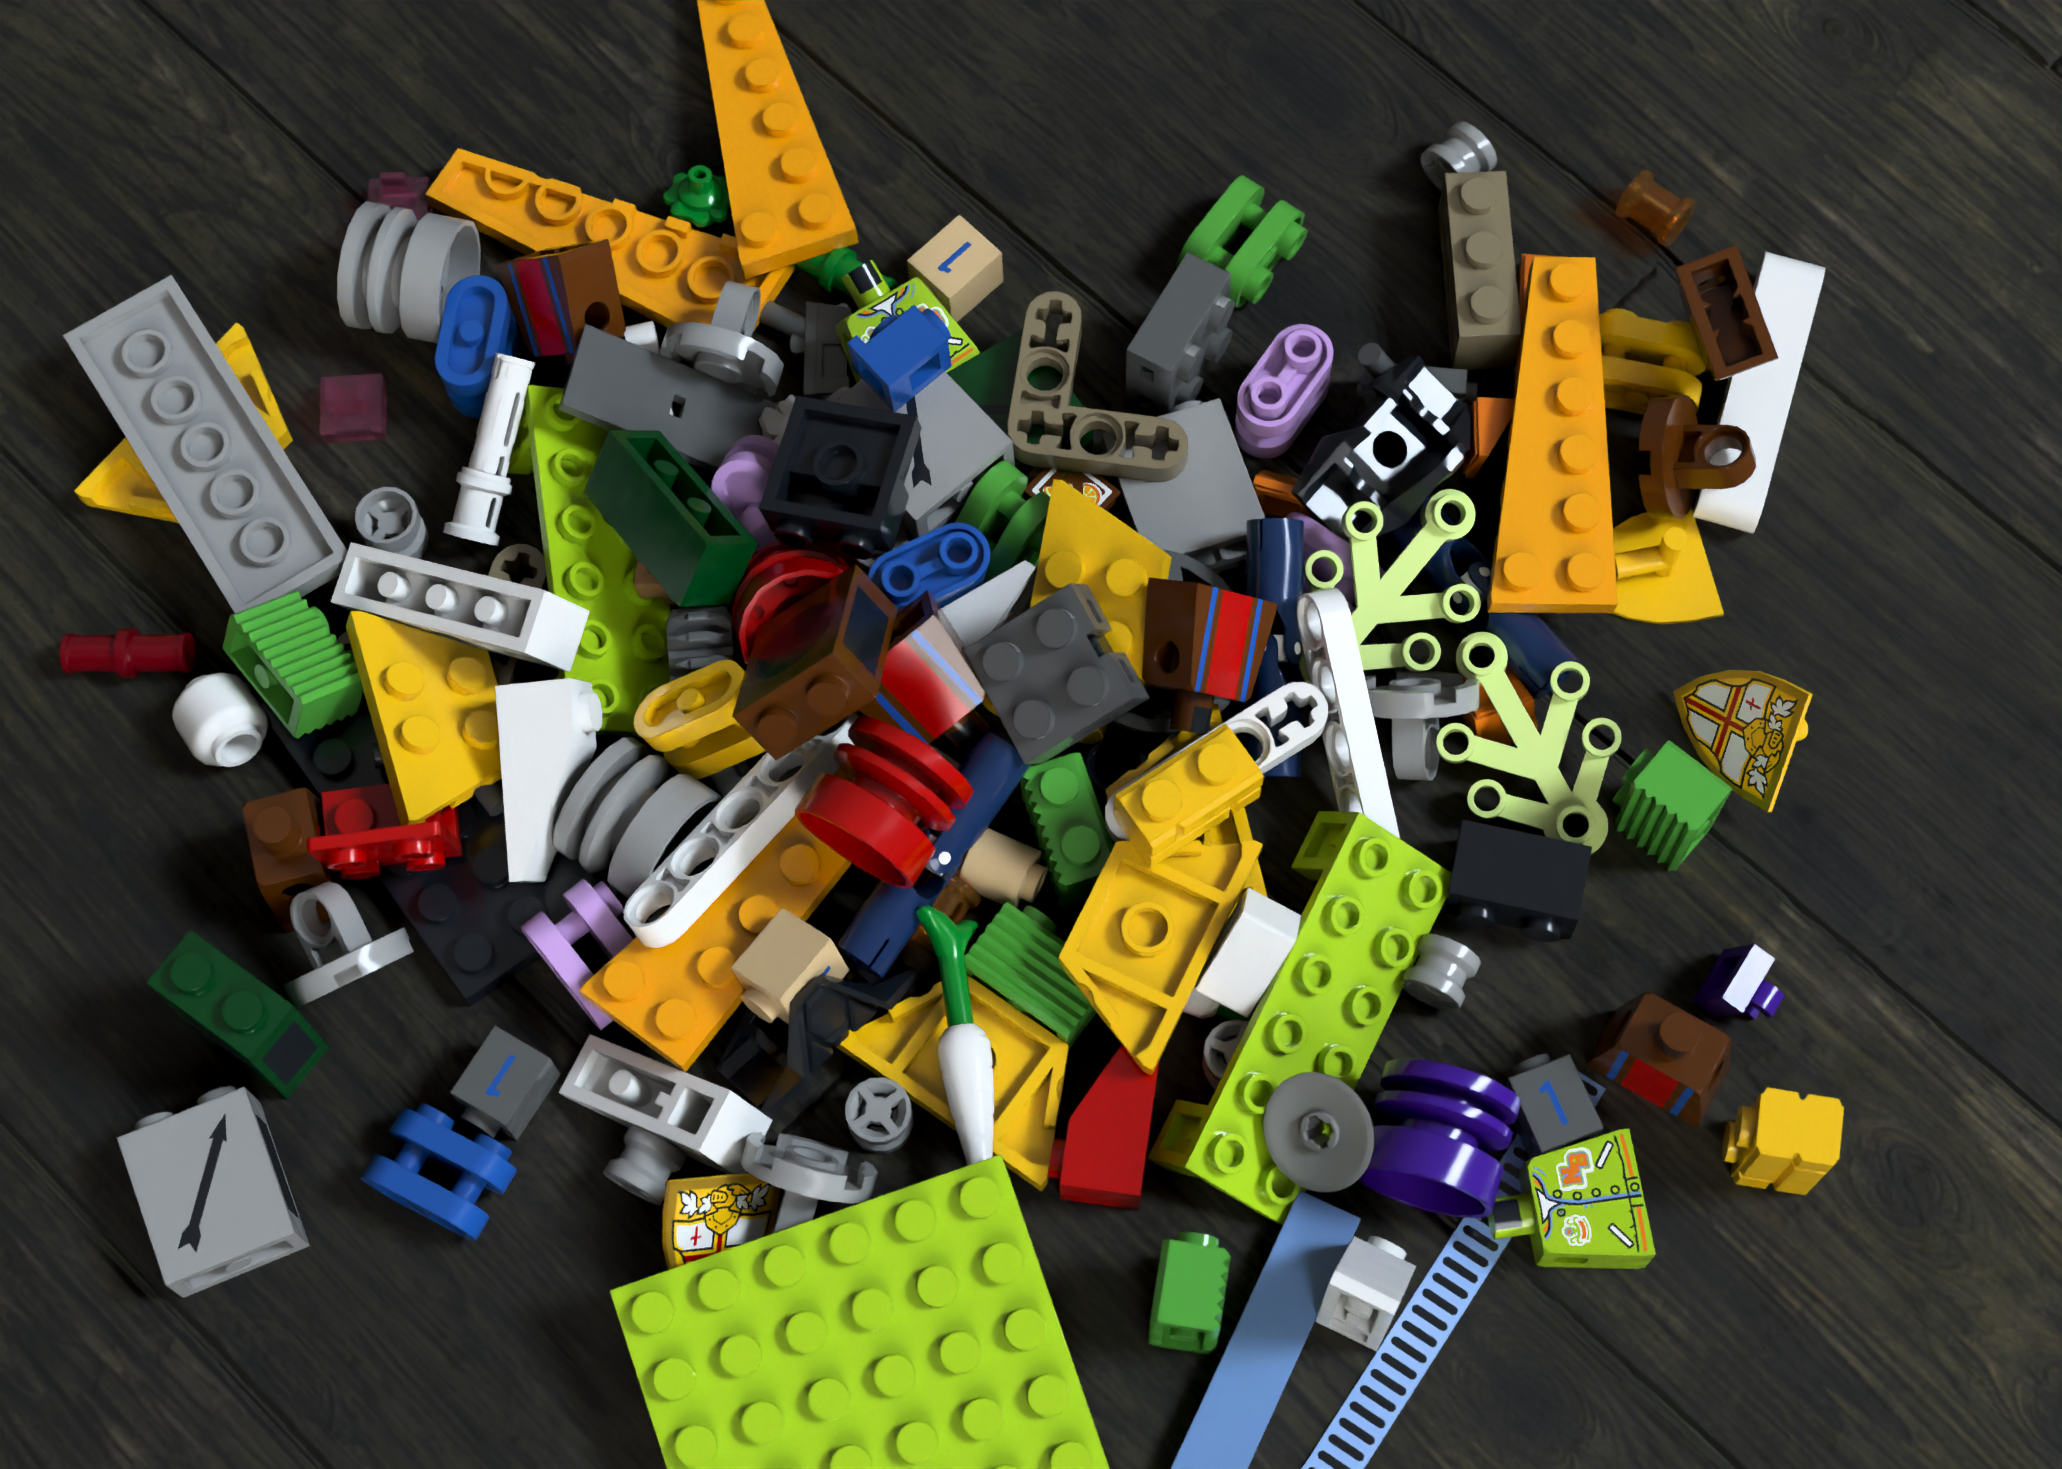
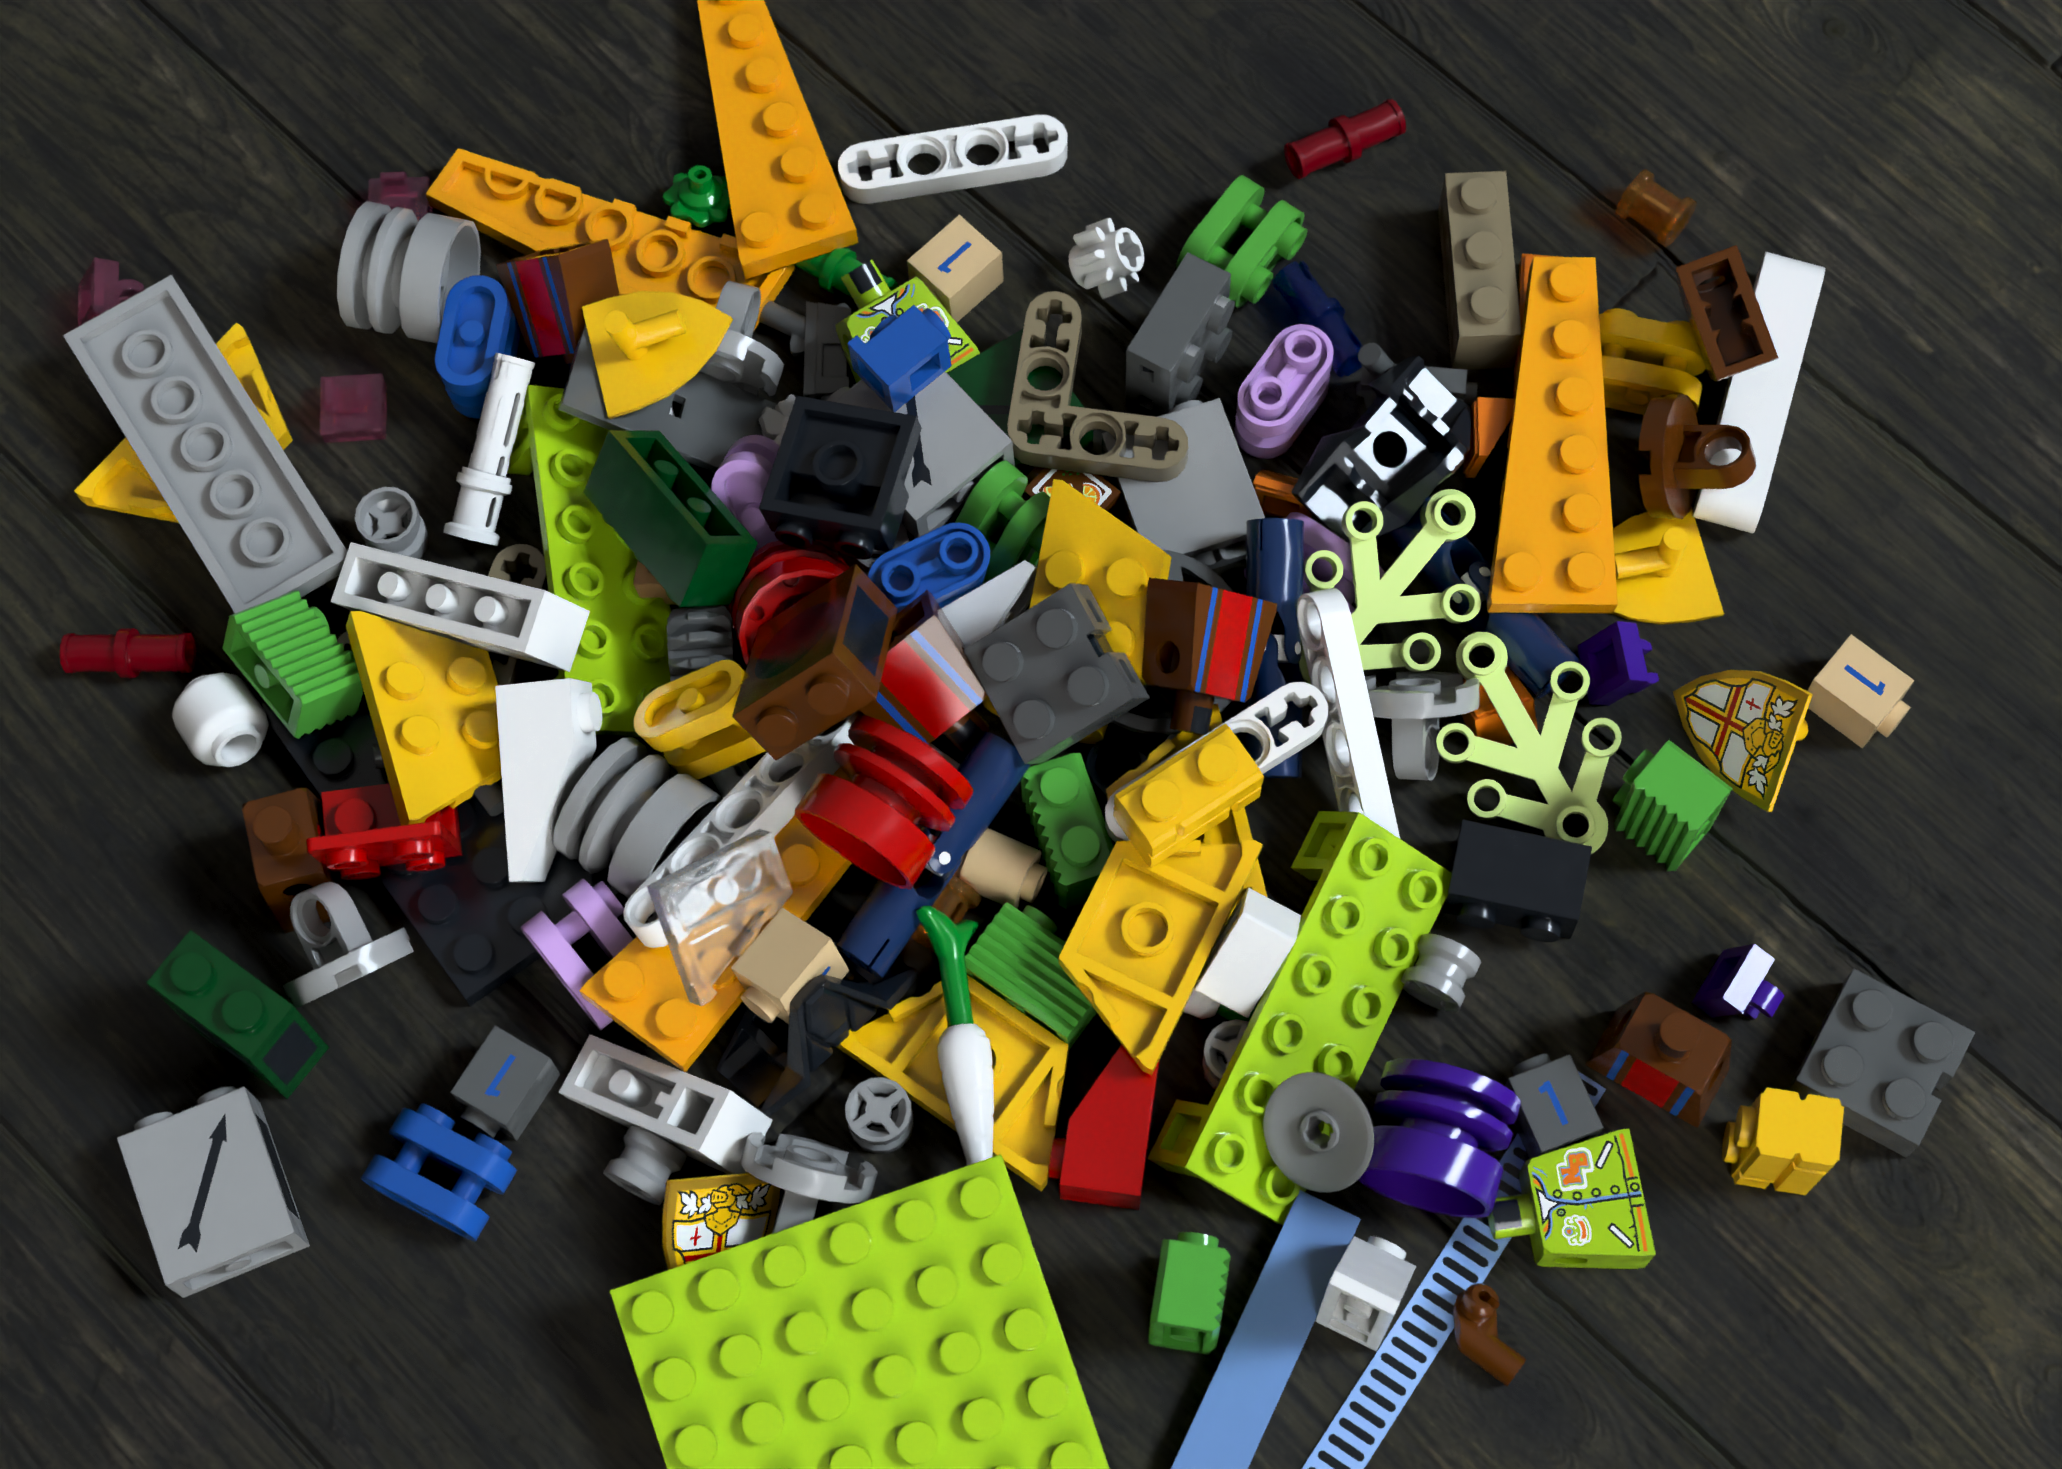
light grey wheel [1420,121,1497,191] -> none
none -> clear pink tile [78,257,144,327]
none -> yellow shield [582,291,733,419]
none -> clear wing [647,829,793,1006]
none -> white beam [838,115,1068,204]
none -> white gear [1069,218,1144,299]
none -> clear blue pin [1273,261,1363,377]
none -> dark red pin [1284,99,1406,179]
none -> reddish brown arm [1453,1283,1527,1387]
none -> dark purple tile [1577,621,1659,706]
none -> dark grey piece [1787,969,1975,1158]
none -> tan brick [1807,634,1914,749]

